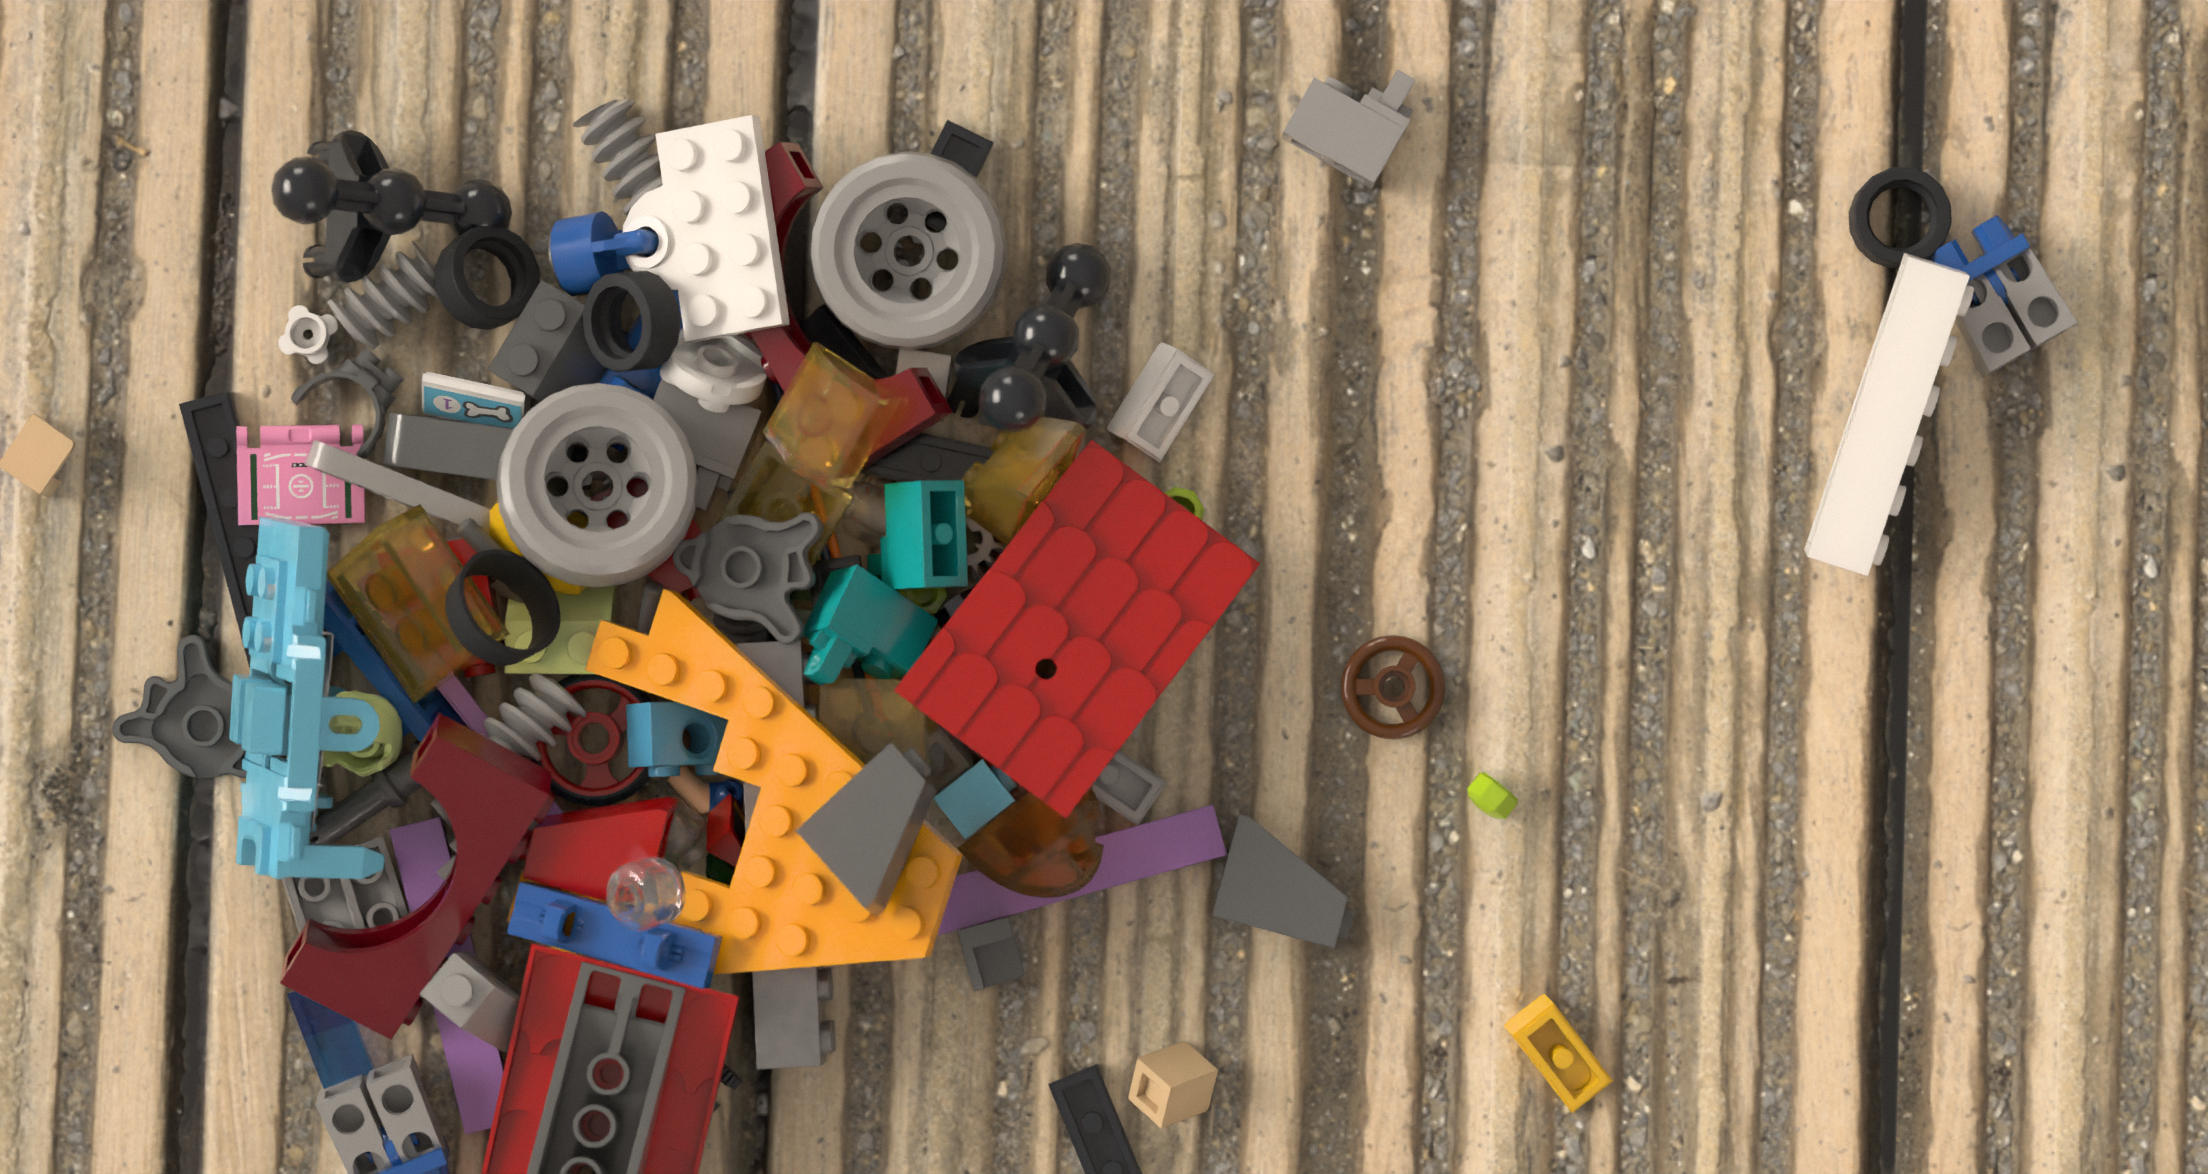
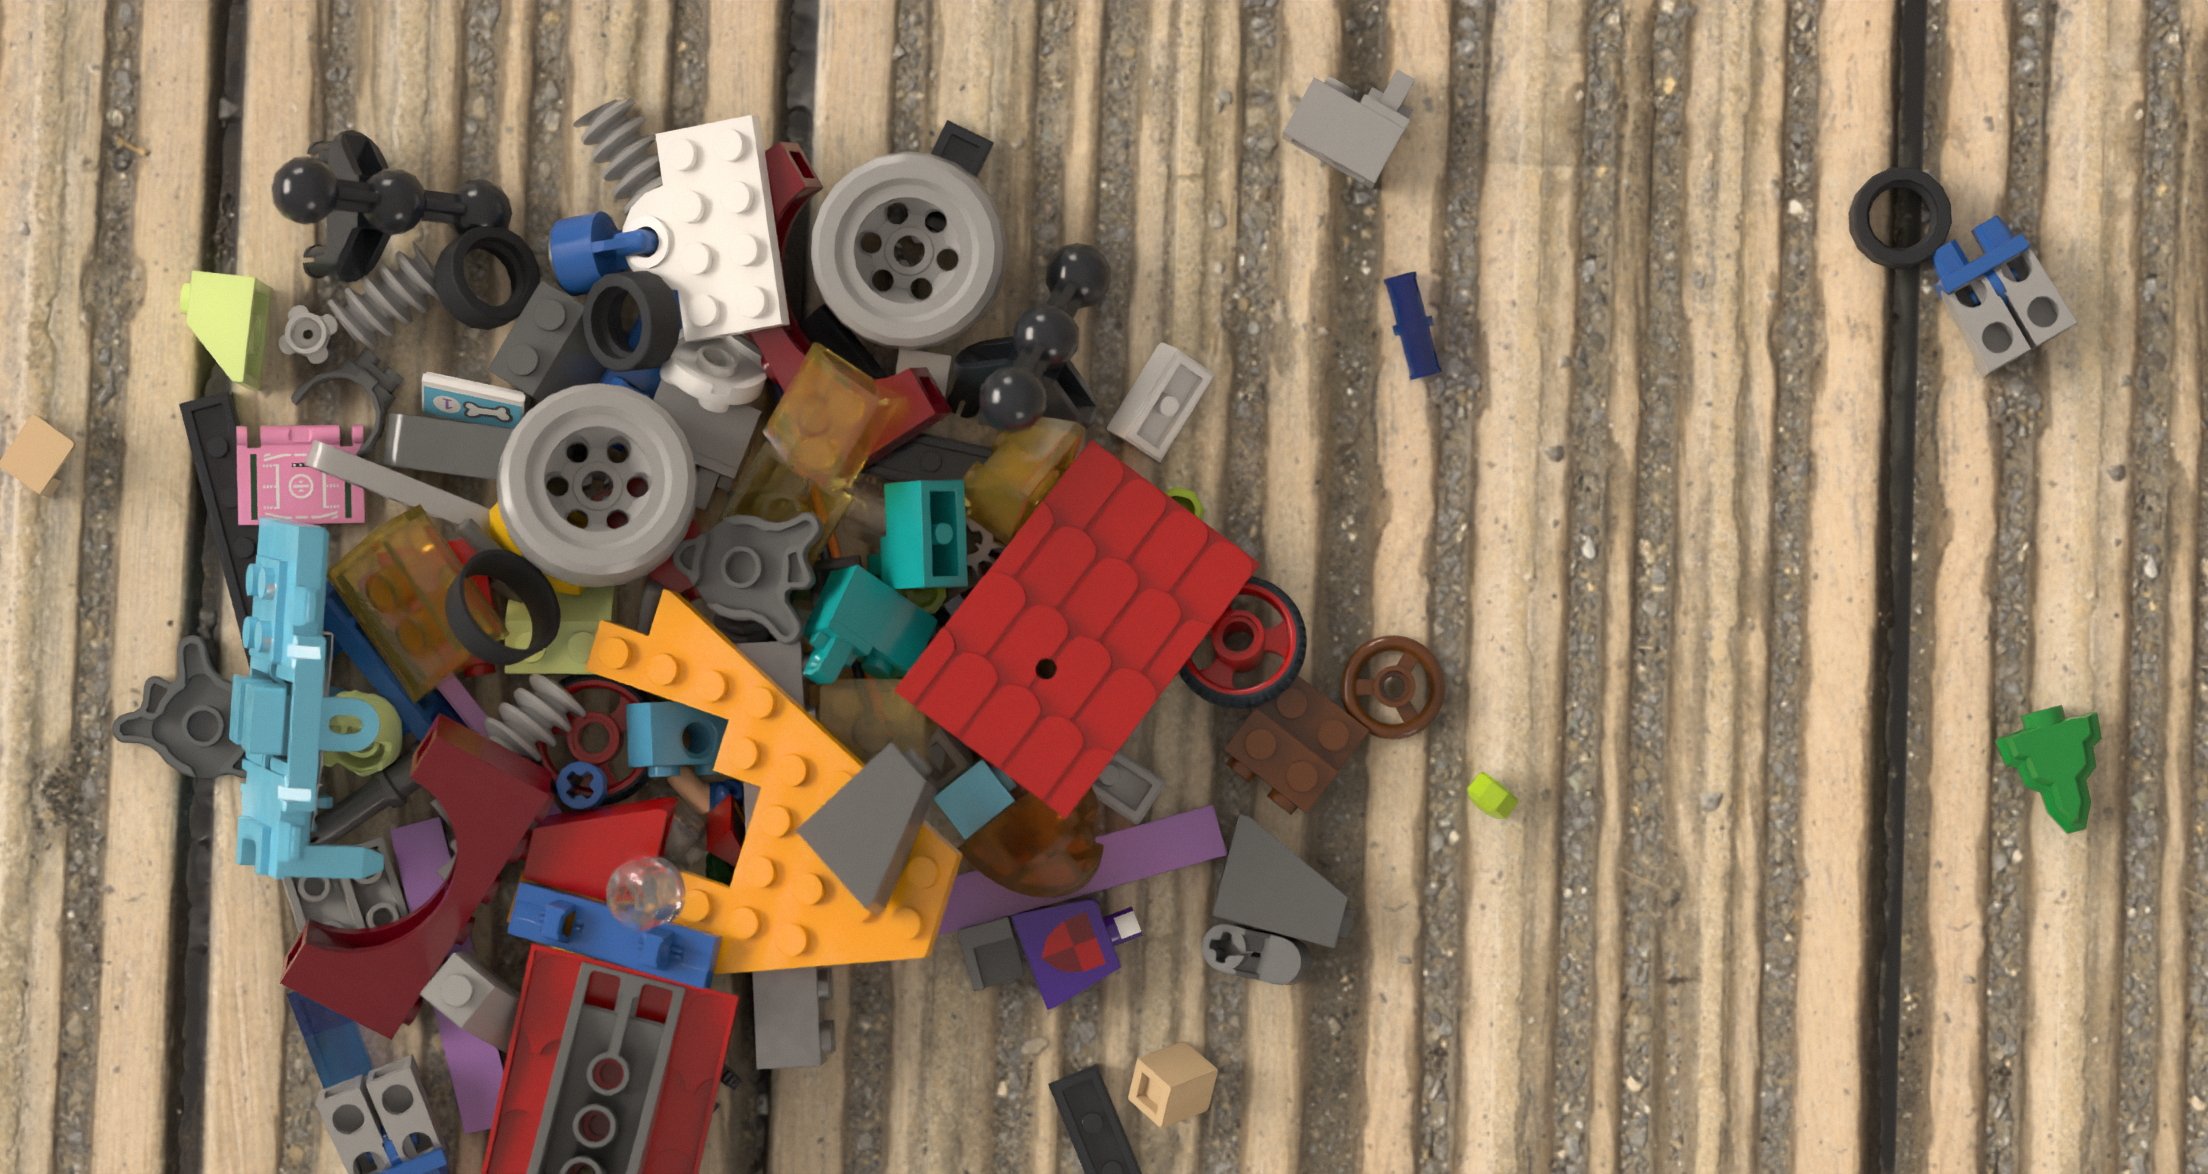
yellow slope [1504,994,1613,1113] -> none
white brick [1804,253,1974,576] -> none
none -> yellowish green slope [180,270,272,391]
none -> blue bush [556,761,608,809]
none -> dark purple torso [1011,898,1143,1010]
none -> red wheel [1178,576,1307,709]
none -> dark grey piece [1202,924,1312,985]
none -> reddish brown plate [1223,675,1370,815]
none -> clear blue pin [1383,271,1443,380]
none -> green rock [1995,705,2102,834]

